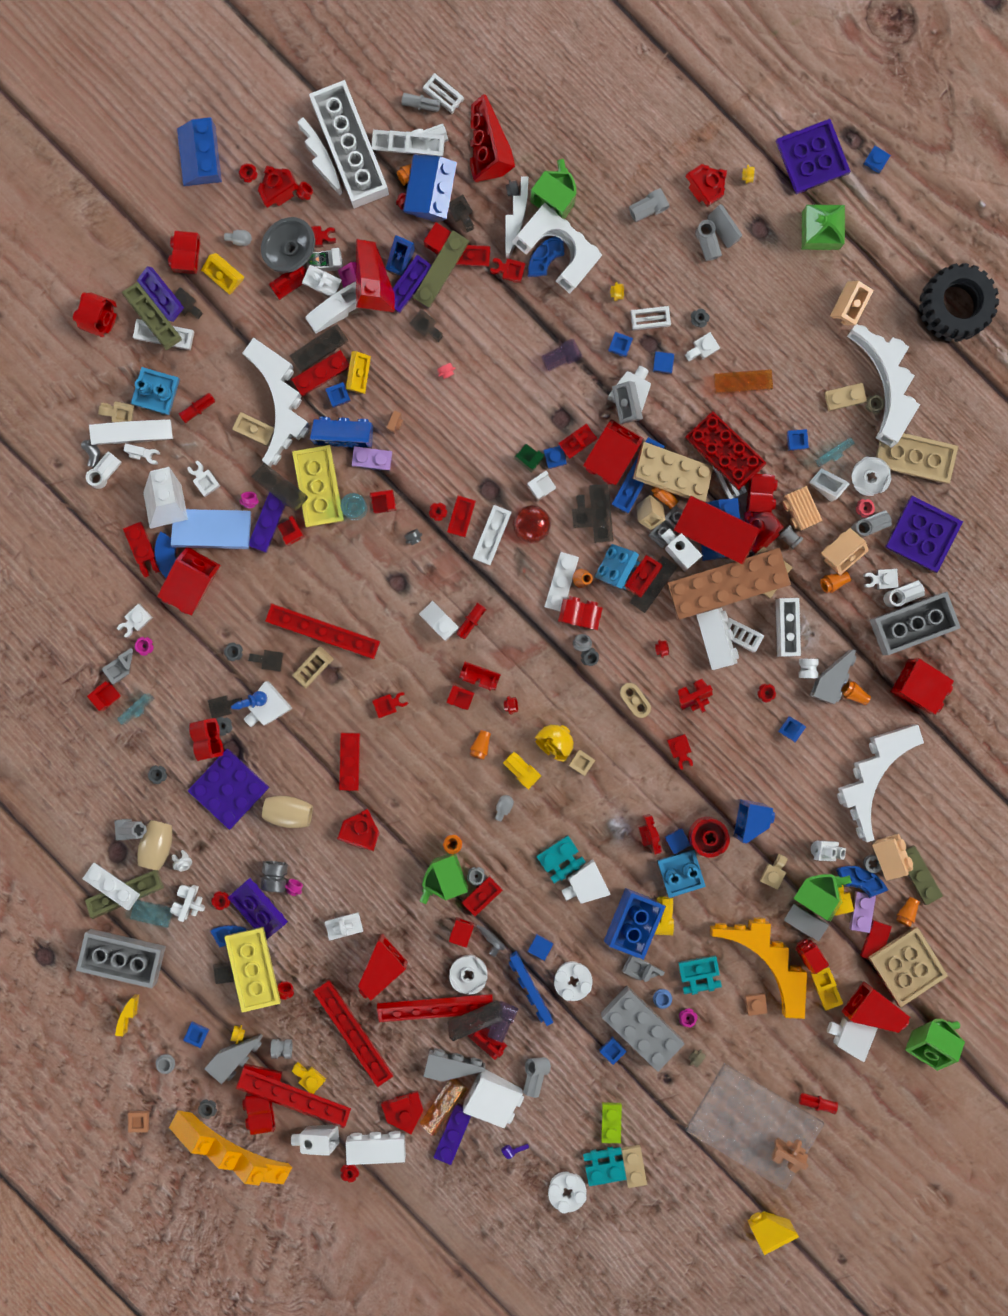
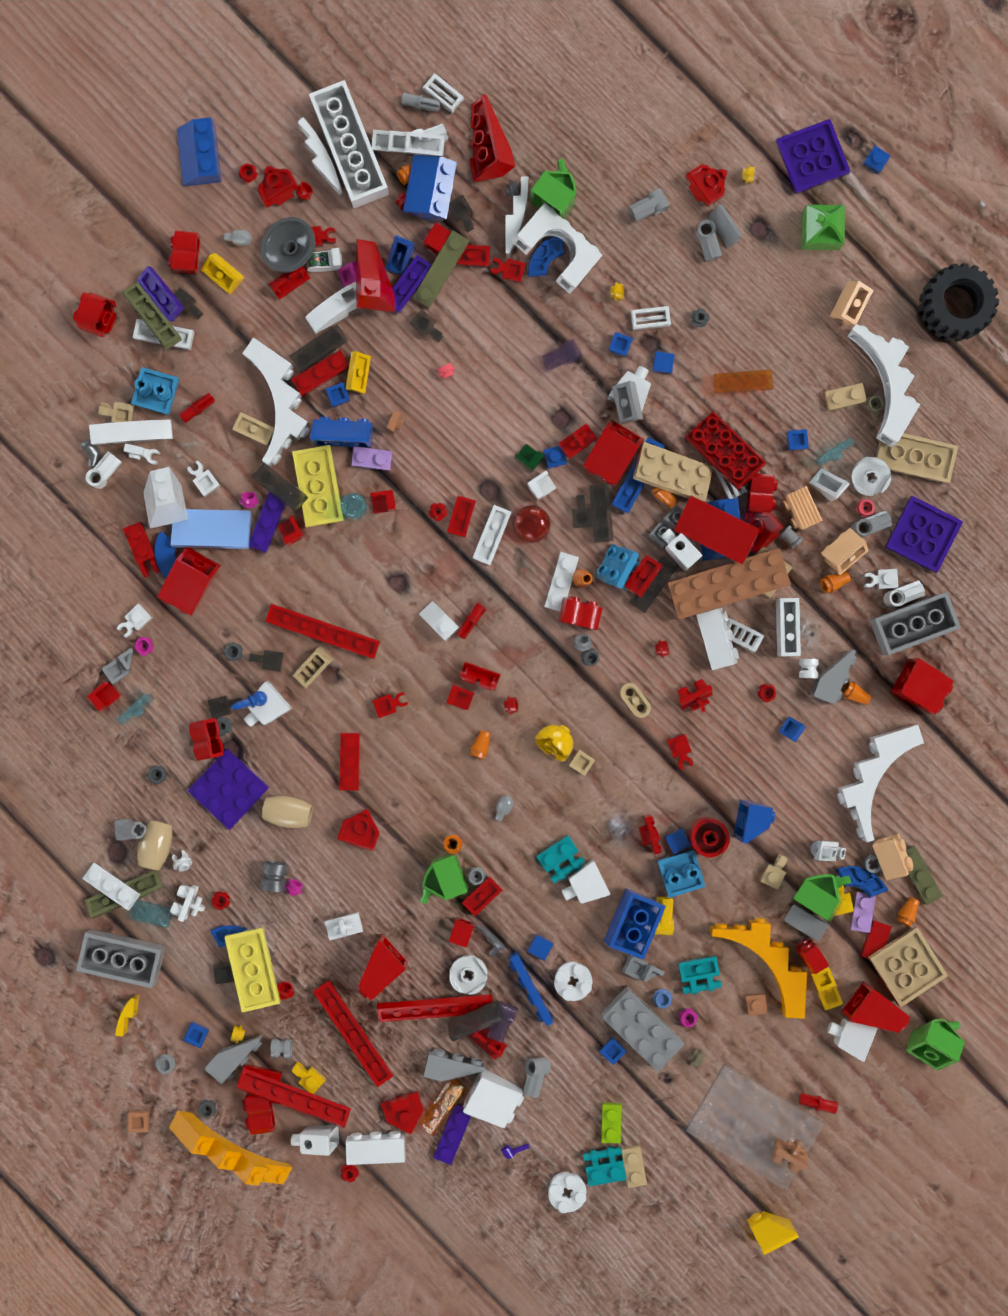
dark purple plate [228,878,288,940] -> none
white hips [302,265,342,297] -> none
dark grey plate [404,529,422,545] -> none
yellow piece [503,751,542,790] -> none
tan panel [636,495,665,530] -> none
white plate [685,332,720,361] -> none

